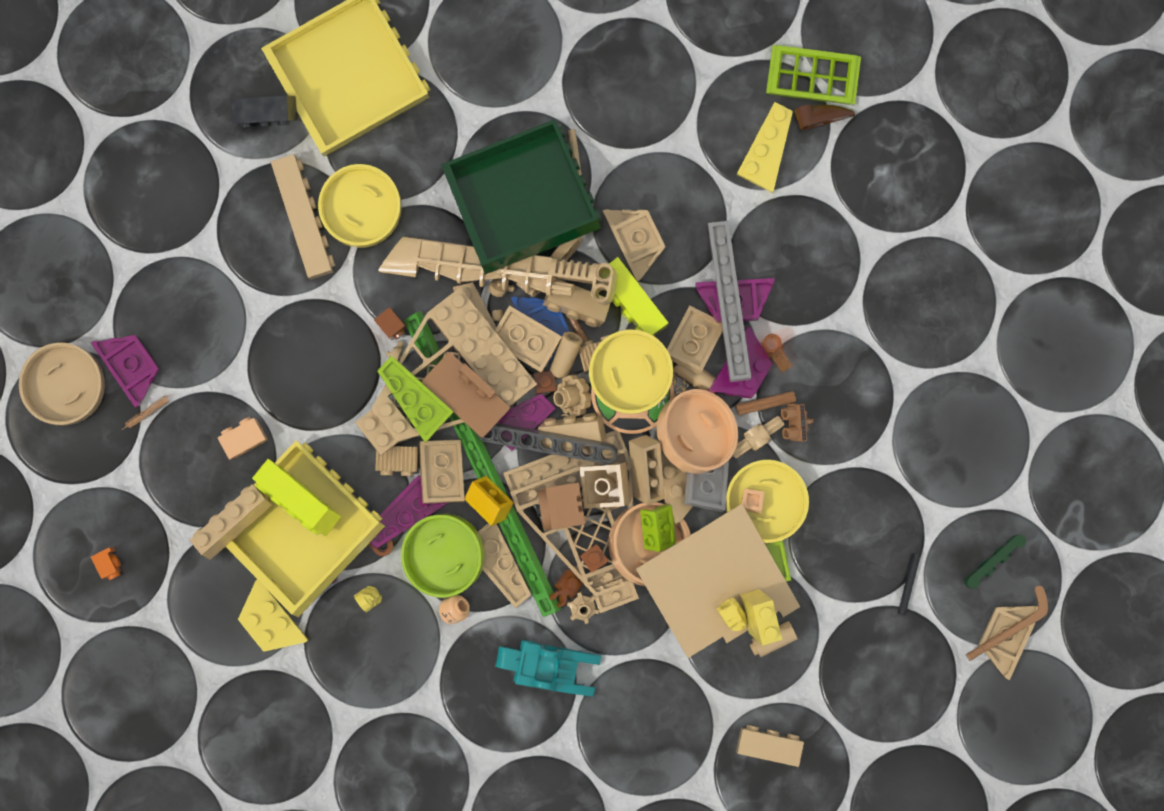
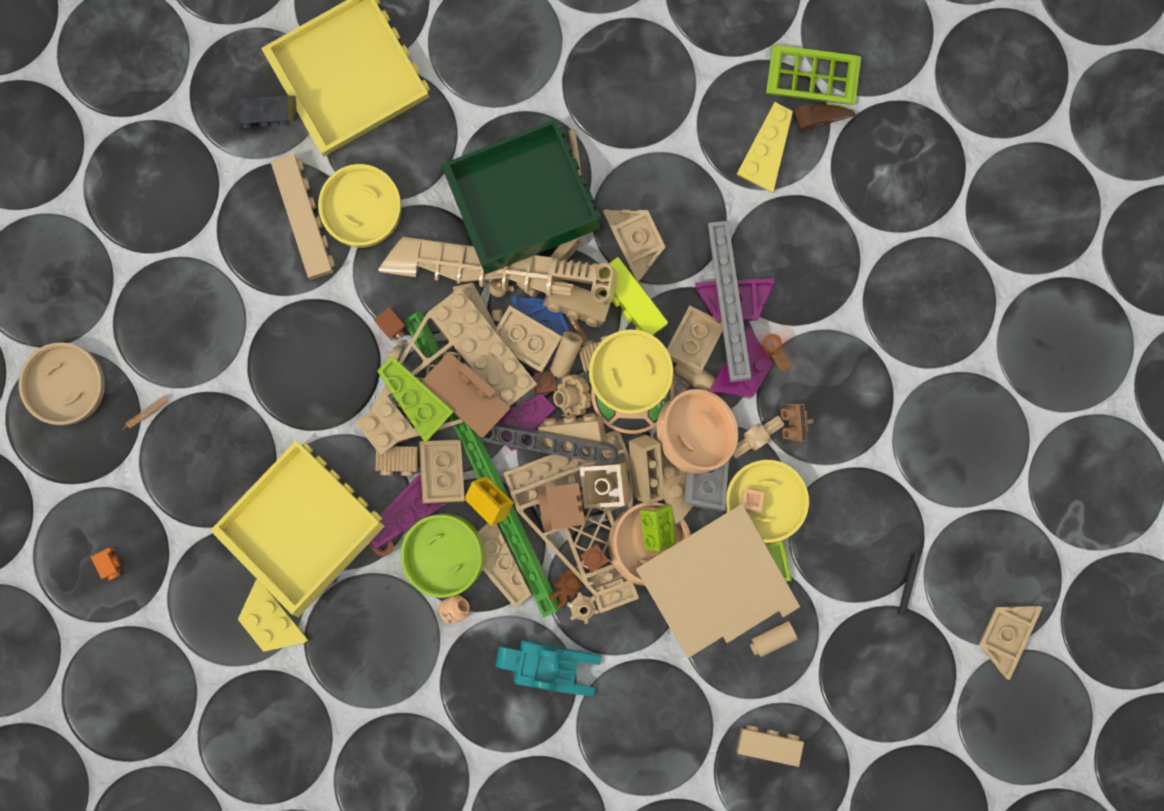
magenta wing [91,335,160,408] -> none
tan brick [189,484,273,560] -> none
light nougat brick [218,417,269,460] -> none
neon yellow brick [252,459,341,536] -> none
light yellow rock [354,586,382,612] -> none
light yellow rock [716,597,747,631] -> none
medium nougat axle [736,391,796,415] -> none
light yellow brick [740,589,782,646] -> none
dark green plate [964,535,1026,589] -> none
medium nougat piece [965,586,1048,661] -> none

